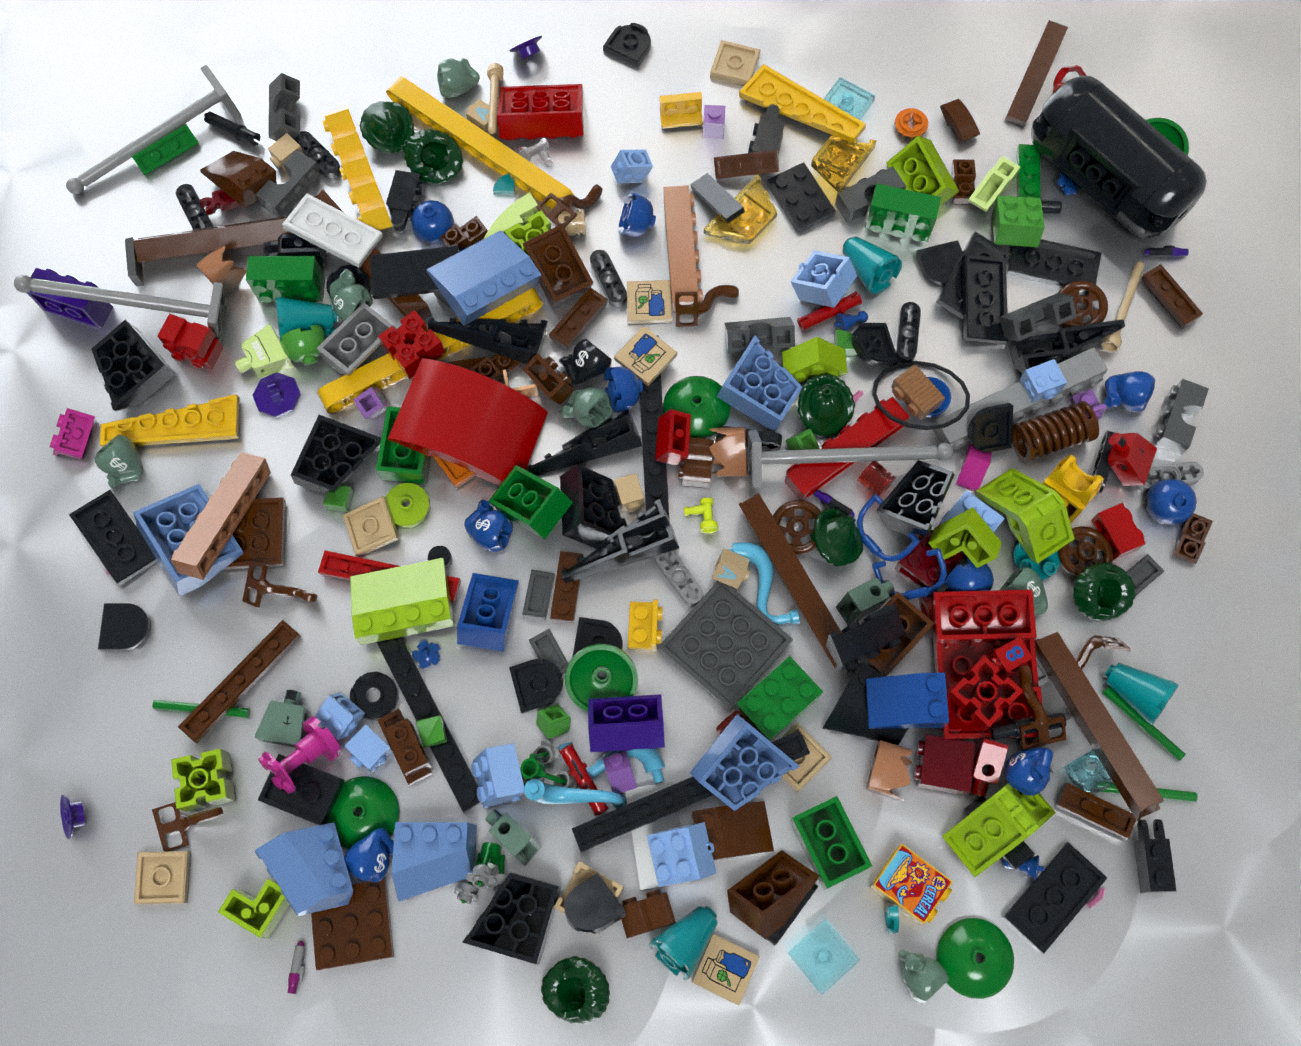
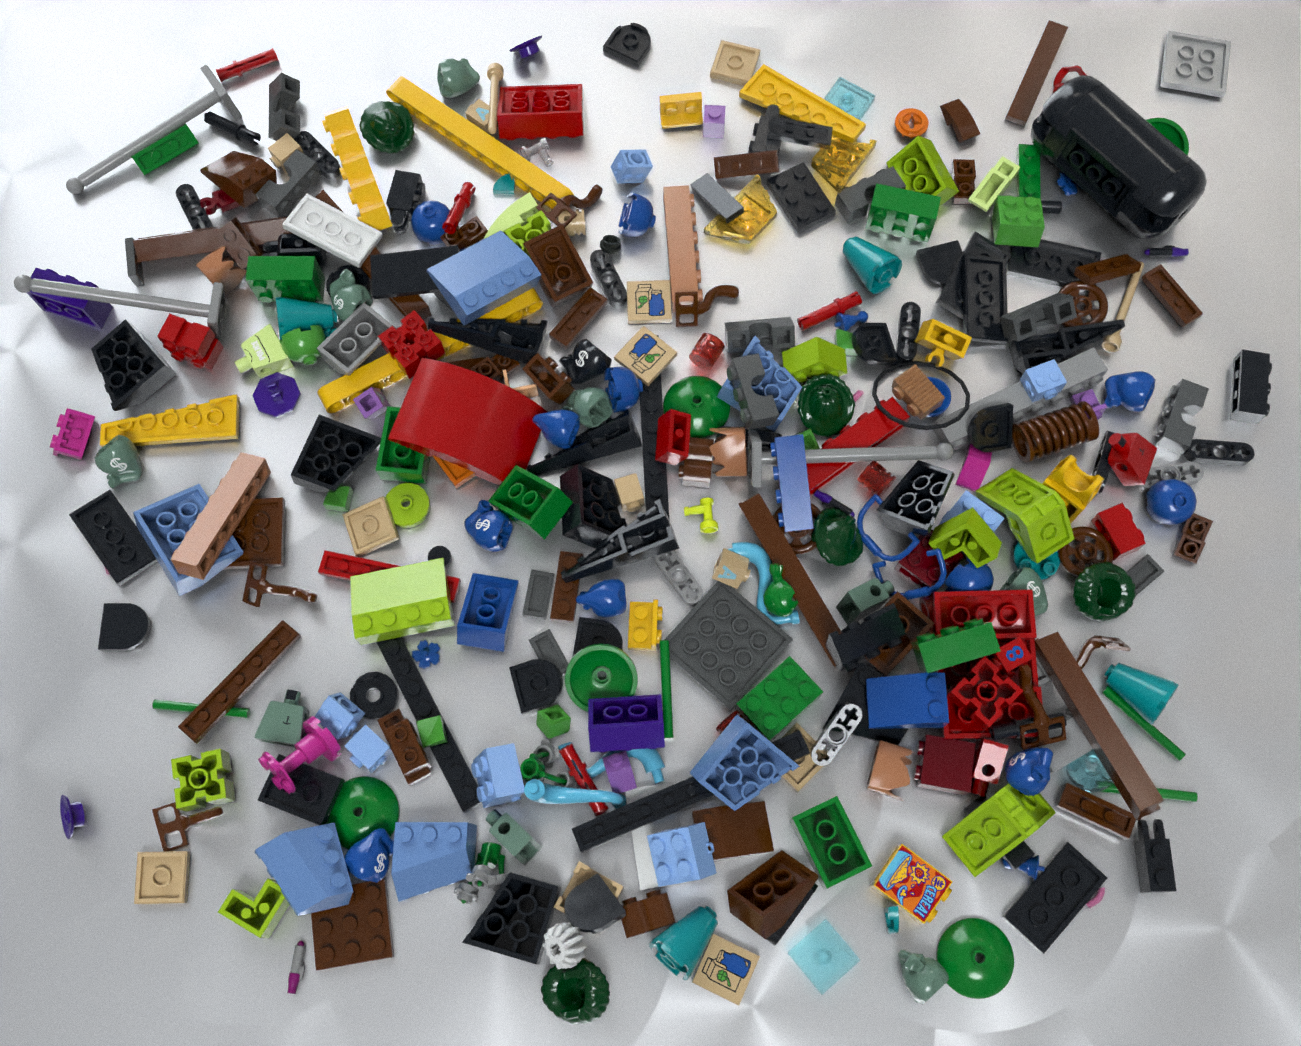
dark green piece [404,129,463,185] -> none
light blue brick [791,251,857,308] -> none
none -> reddish brown brick [214,217,264,270]
none -> red pin [215,48,279,82]
none -> red pin [442,182,476,234]
none -> blue piece [532,410,580,449]
none -> white gear [542,922,587,969]
none -> blue piece [576,579,627,618]
none -> pearl dark grey plate [600,235,621,254]
none -> green bar [660,640,674,738]
none -> clear red piece [689,333,725,370]
none -> dark grey arch [727,353,779,430]
none -> green hair [763,563,798,617]
none -> black tile [767,116,833,149]
none -> brick [770,434,813,532]
none -> beam [810,702,862,766]
none -> green brick [911,618,1001,673]
none -> yellow brick [915,319,972,368]
none -> reddish brown plate [1074,254,1141,285]
none -> light grey plate [1160,31,1231,98]
none -> black beam [1183,439,1255,466]
none -> black brick [1230,349,1272,424]

